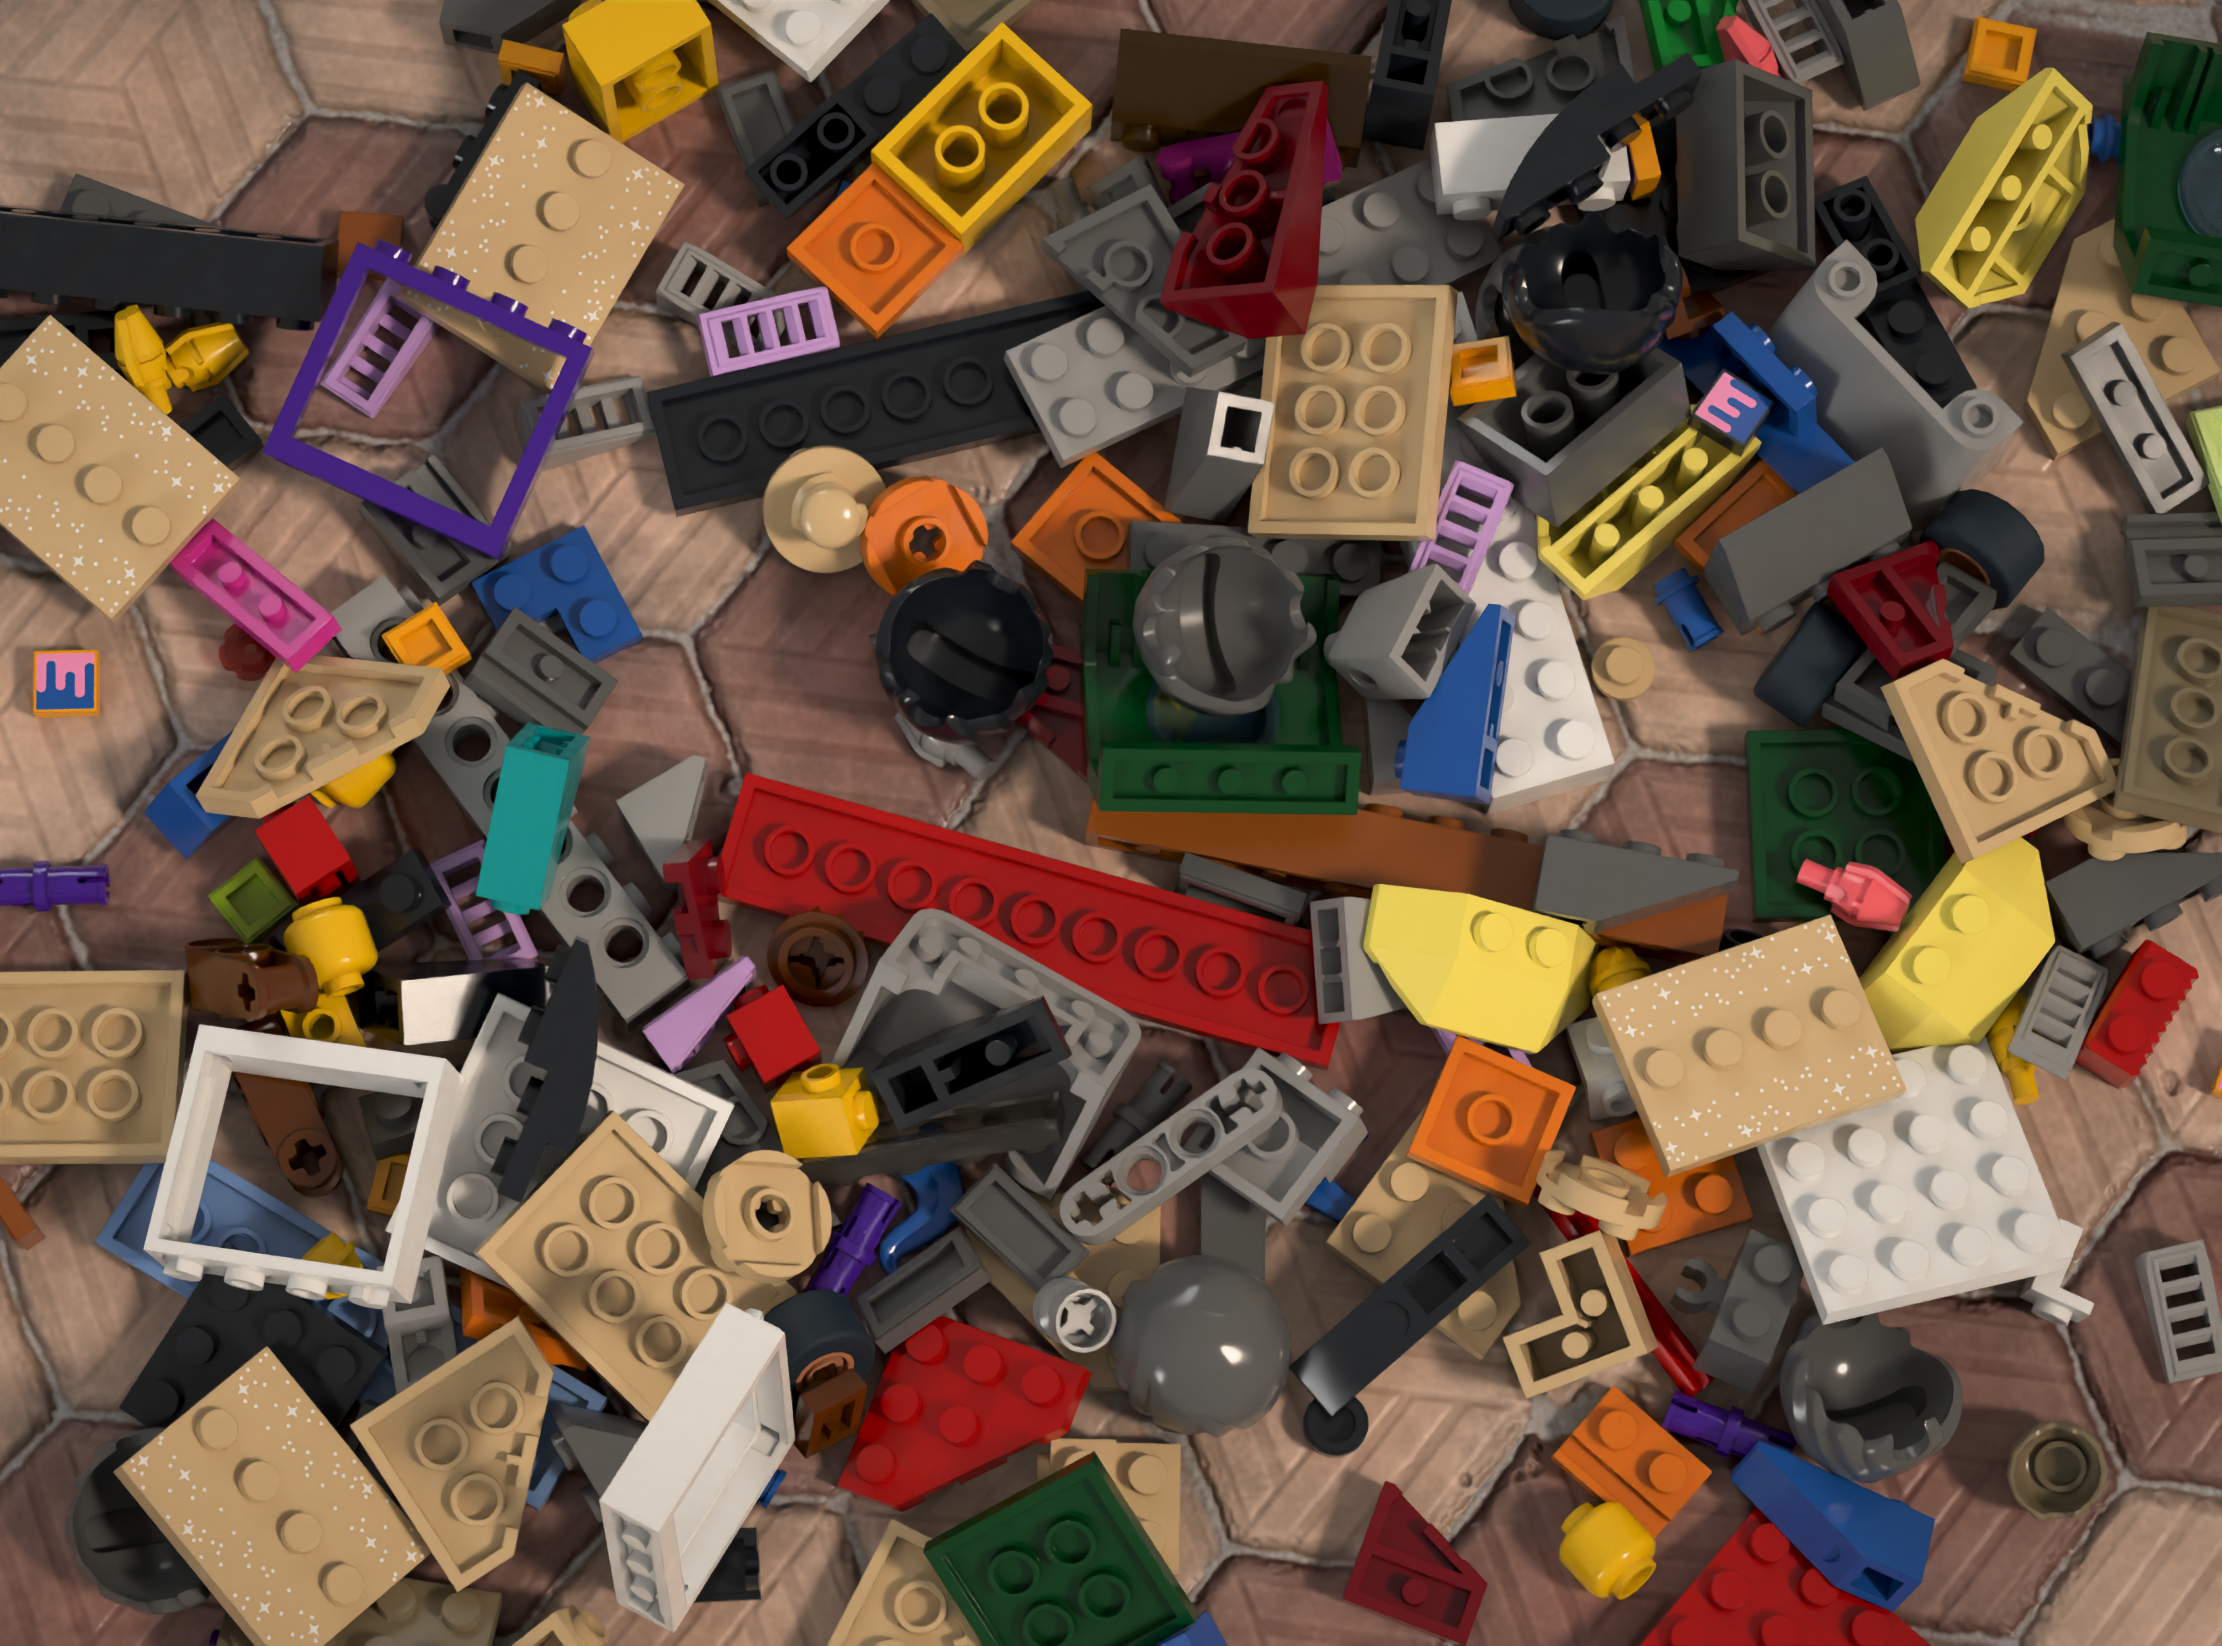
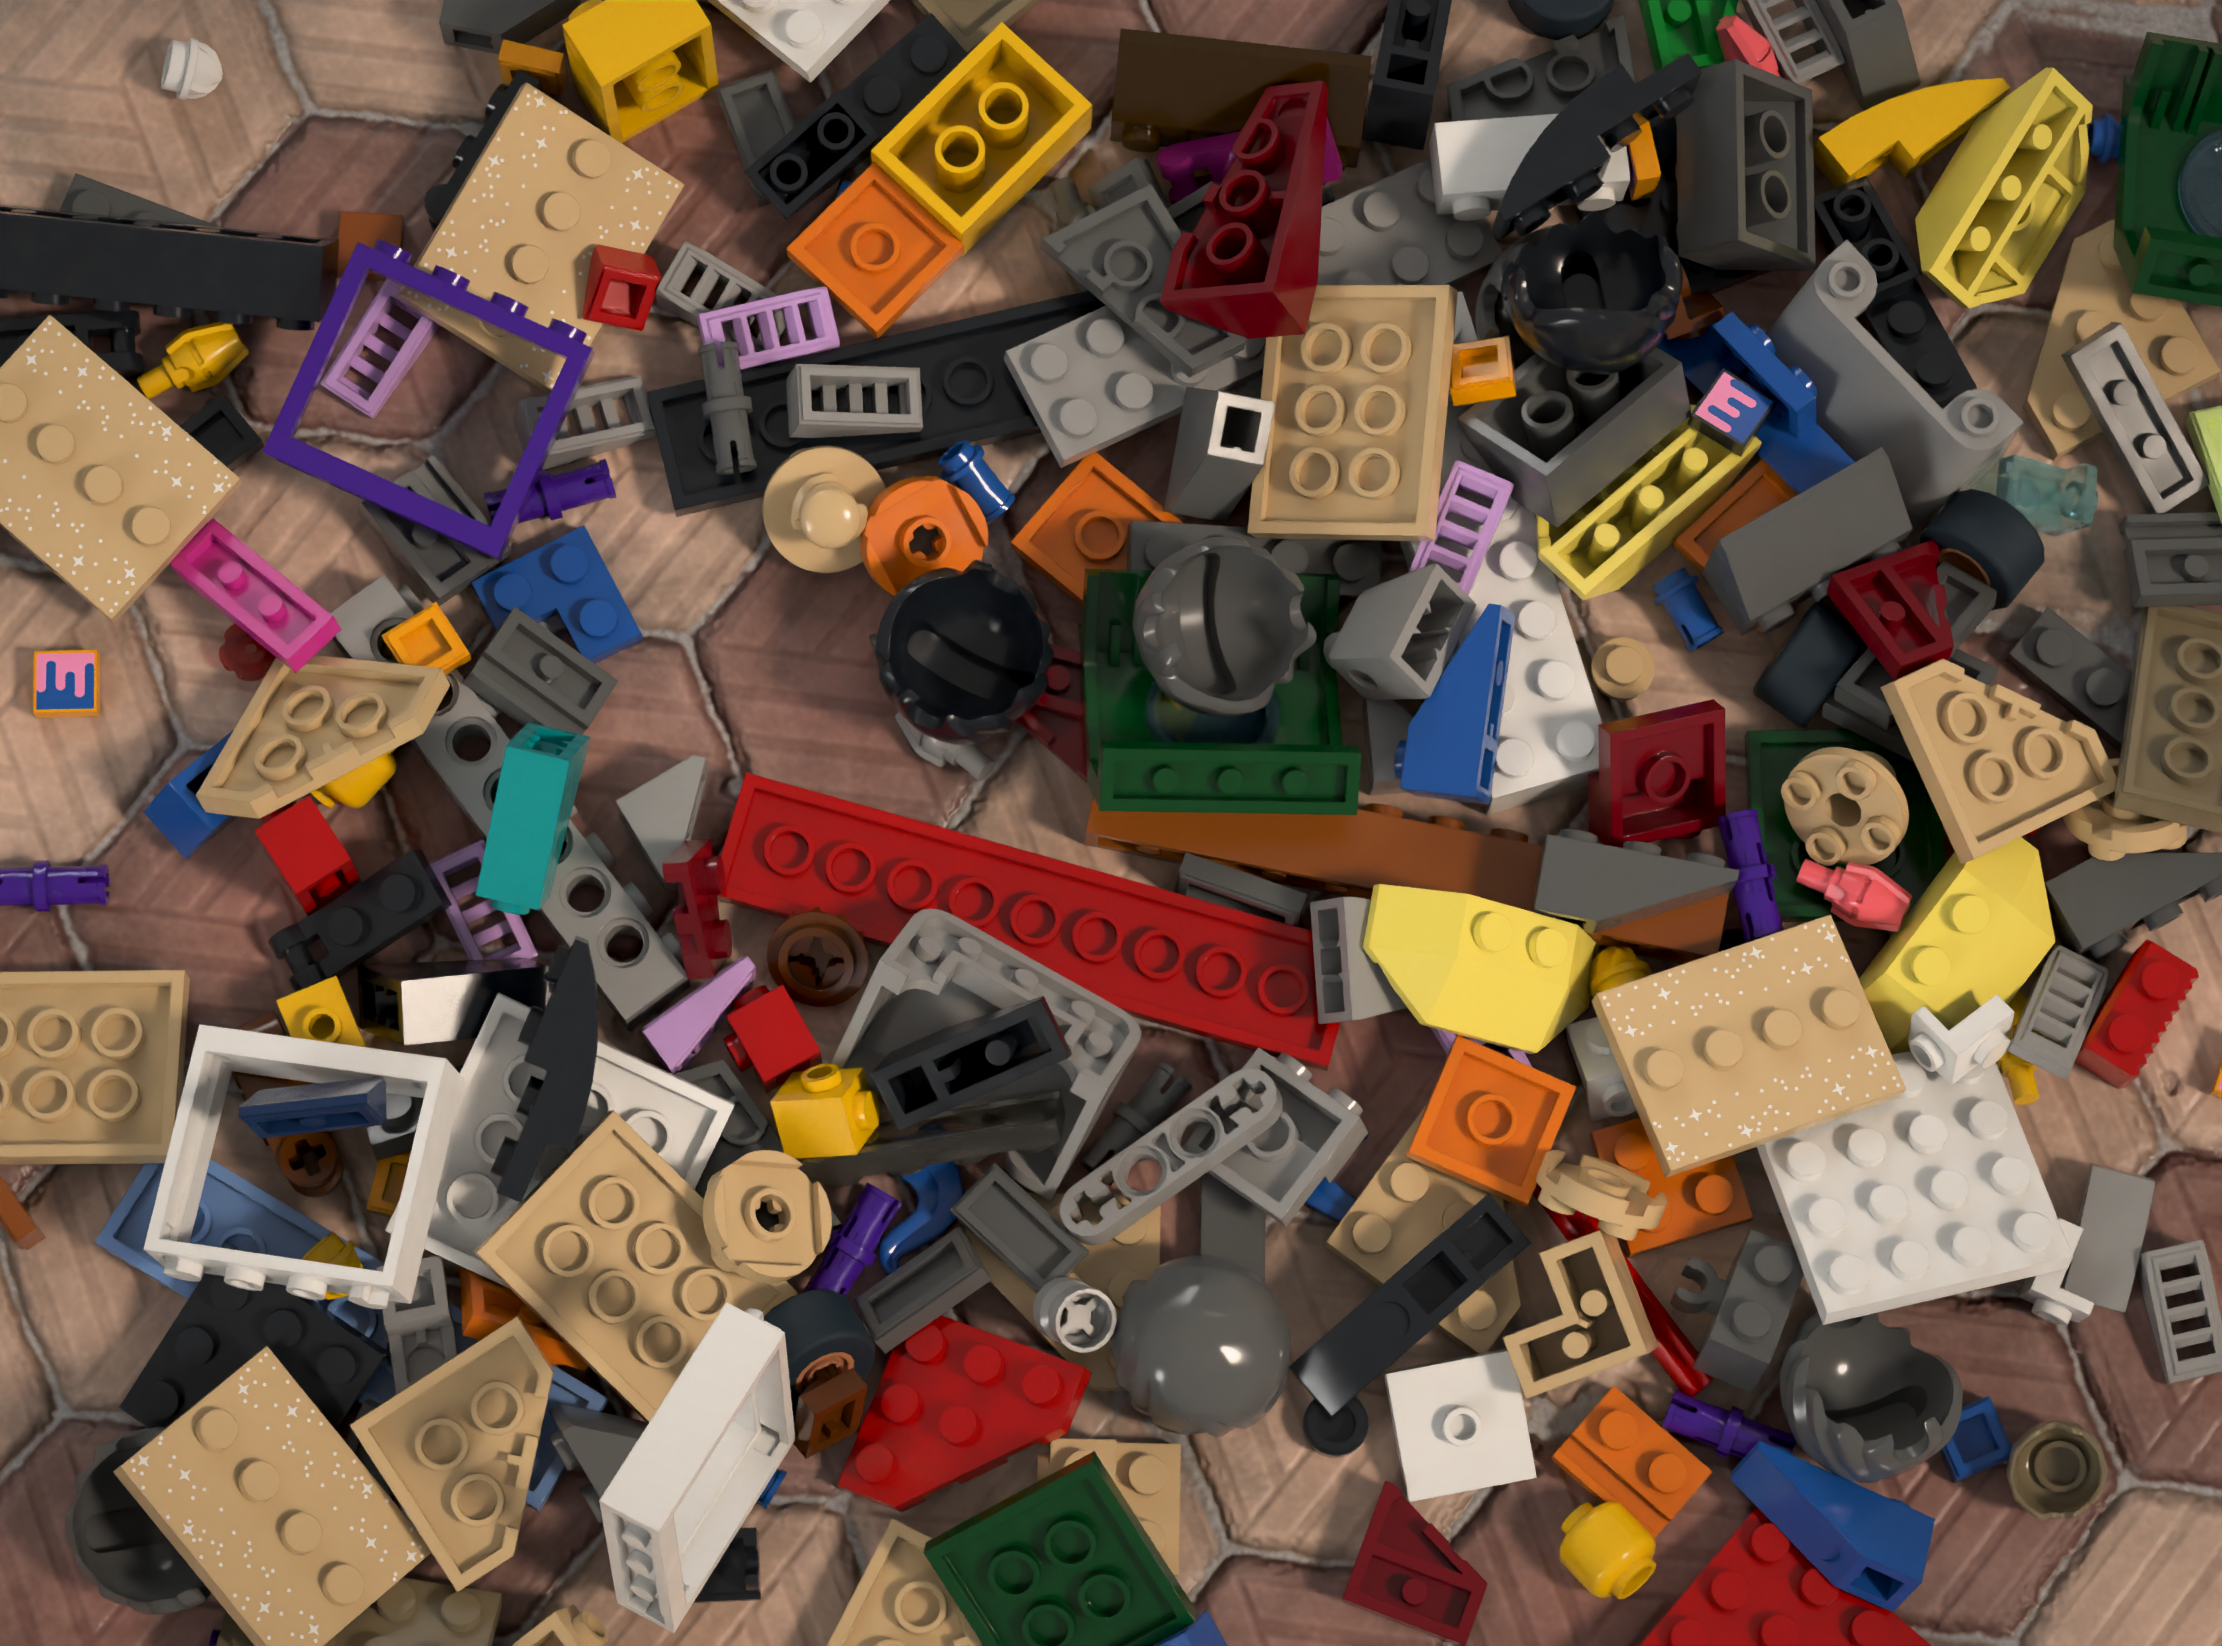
yellow piece [115,304,172,415] -> none
reddish brown piece [185,938,319,1022] -> none
lime tile [208,856,300,944] -> none
yellow head [283,897,378,998] -> none
light orange tile [1962,16,2037,92] -> none
none -> white plate [161,37,223,100]
none -> dark blue slope [239,1077,387,1138]
none -> dark purple pin [484,459,616,524]
none -> red slope [582,245,662,331]
none -> dark grey pin [698,341,757,474]
none -> light grey slope [786,364,923,438]
none -> blue pin [938,440,1015,522]
none -> white plate [1384,1348,1537,1502]
none -> dark red plate [1588,699,1726,848]
none -> dark purple pin [1716,809,1784,943]
none -> tan plate [1781,747,1909,866]
none -> yellow slope [1813,78,2011,188]
none -> white bracket [1908,994,2015,1086]
none -> blue tile [1939,1396,2012,1483]
none -> clear light blue bracket [1996,455,2098,537]
none -> light grey slope [2061,1163,2155,1312]

